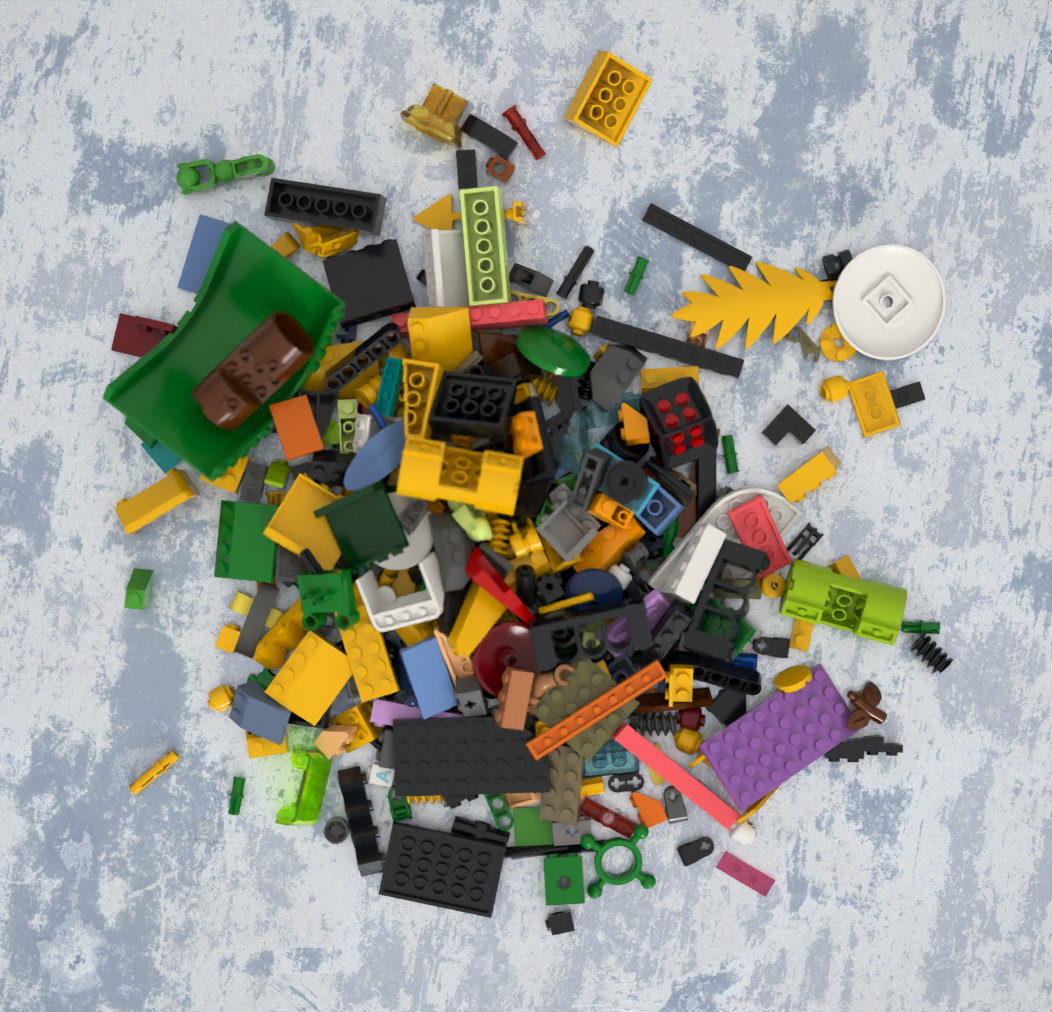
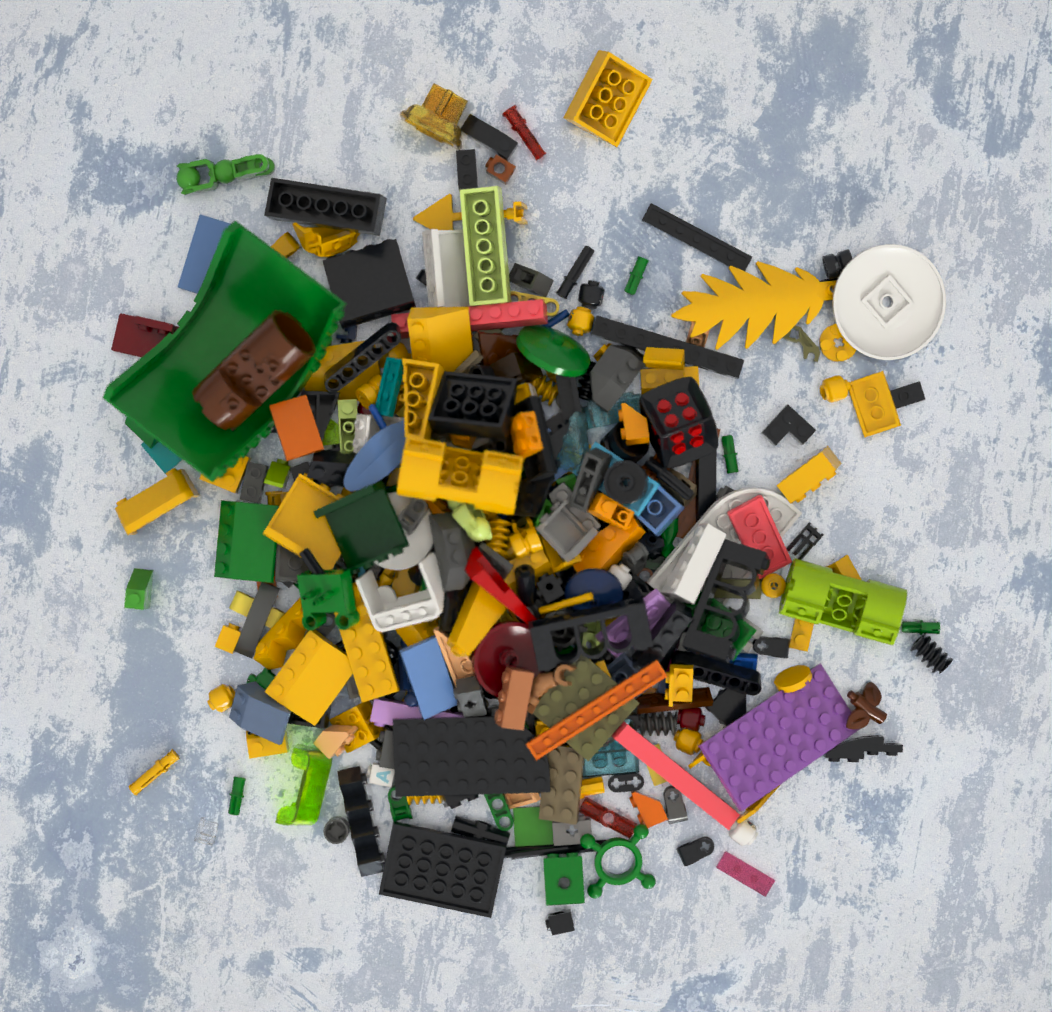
none -> yellow panel [643,347,685,370]

